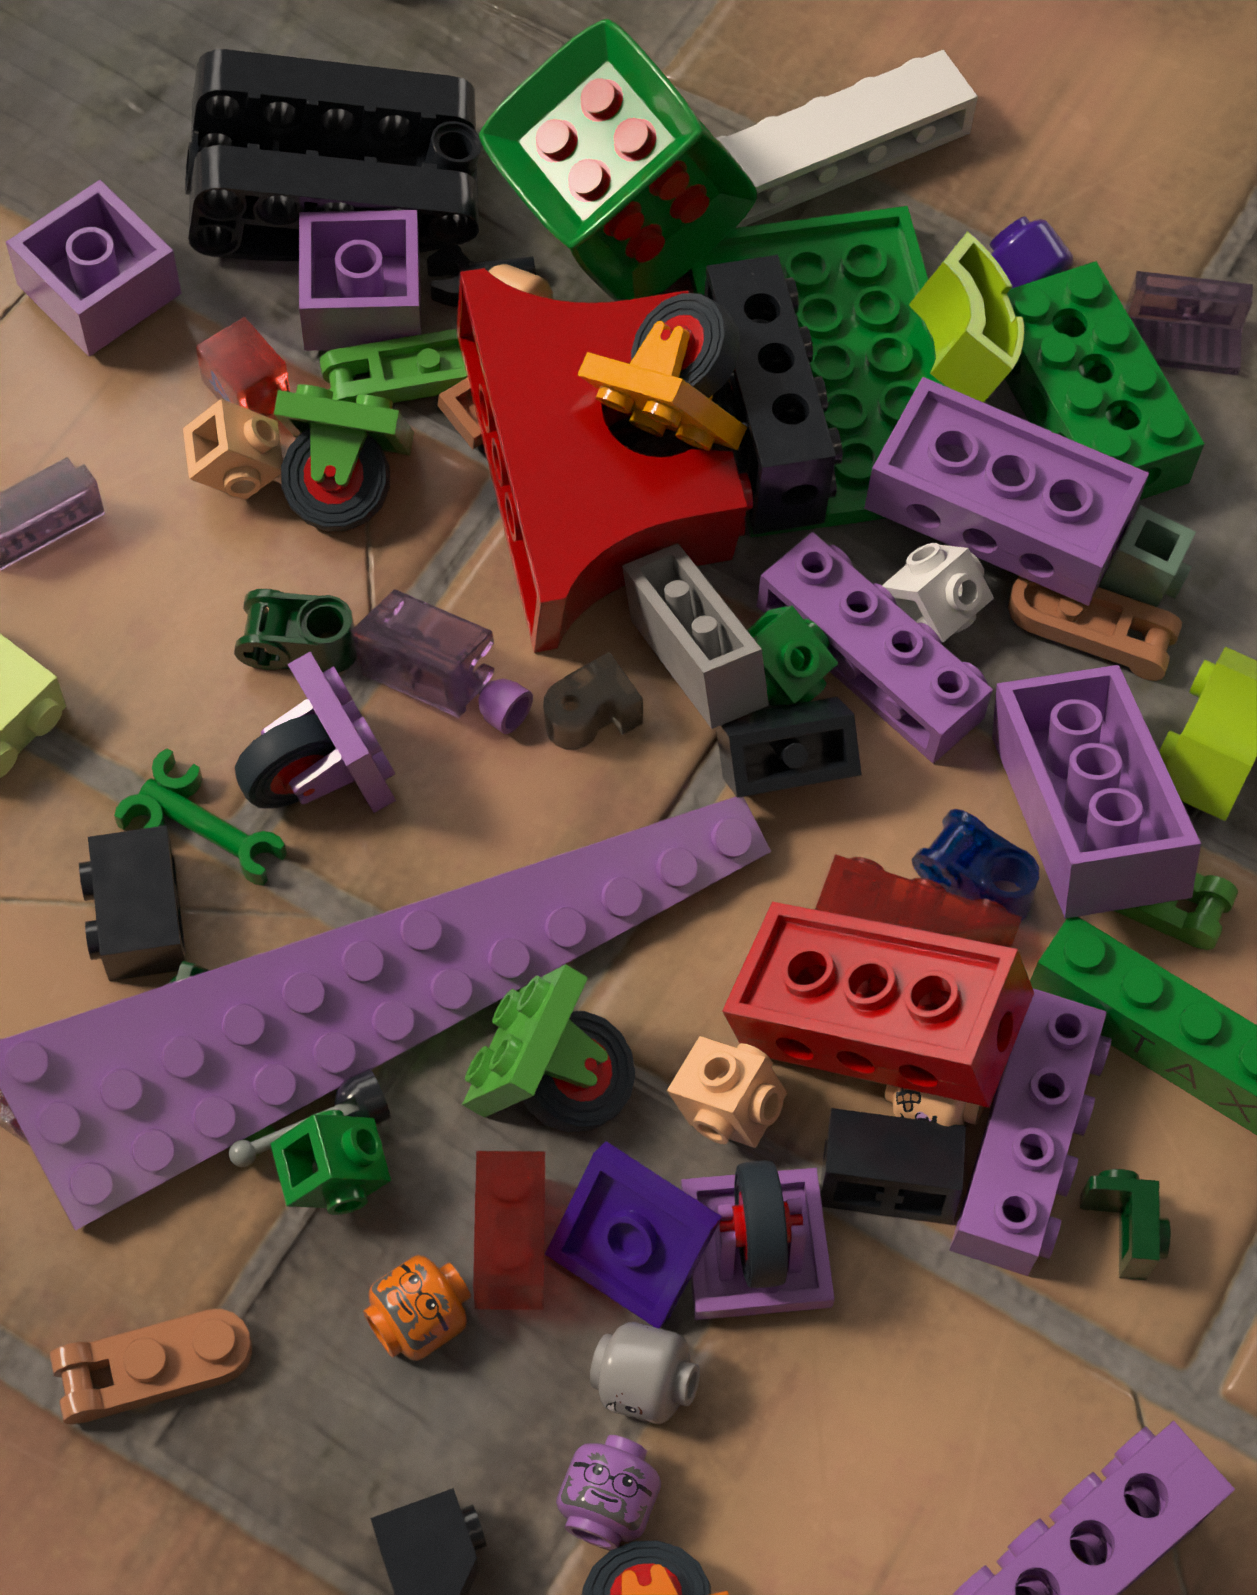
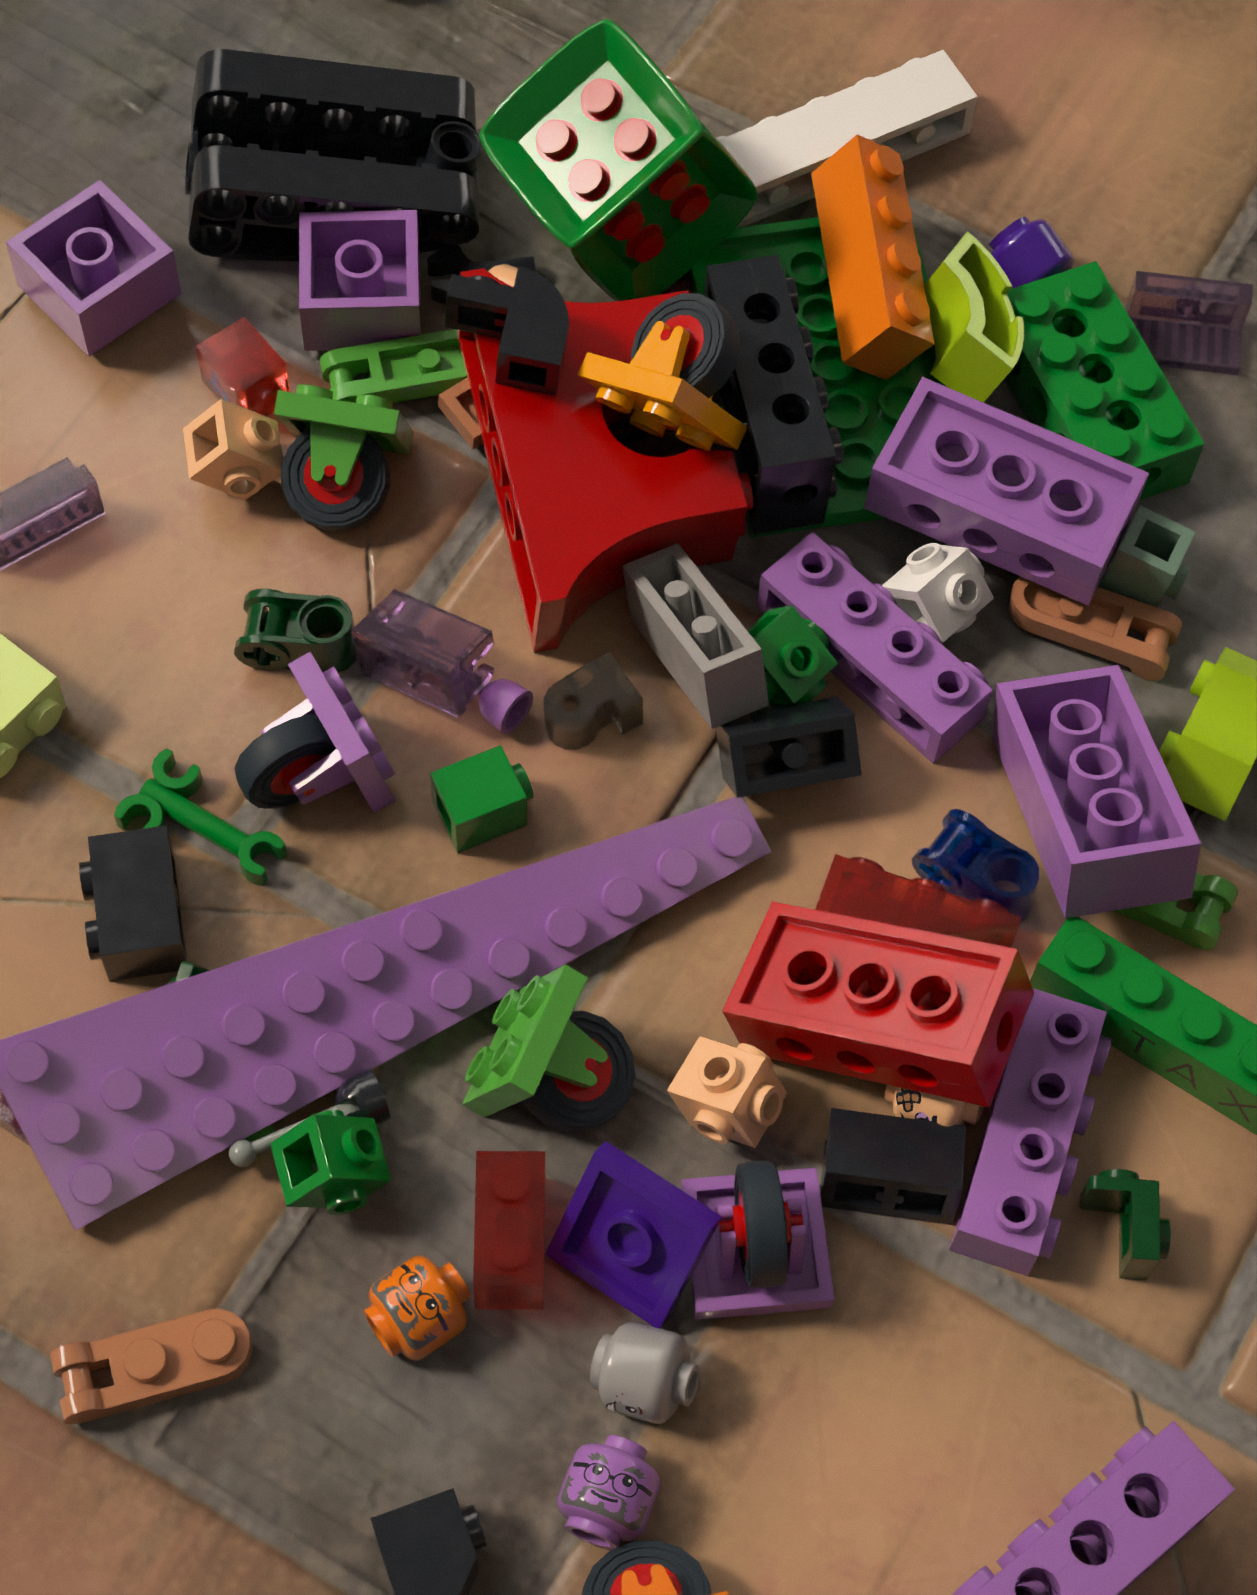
none -> green brick [430,745,534,853]
none -> black brick [445,266,569,396]
none -> orange brick [811,134,935,380]

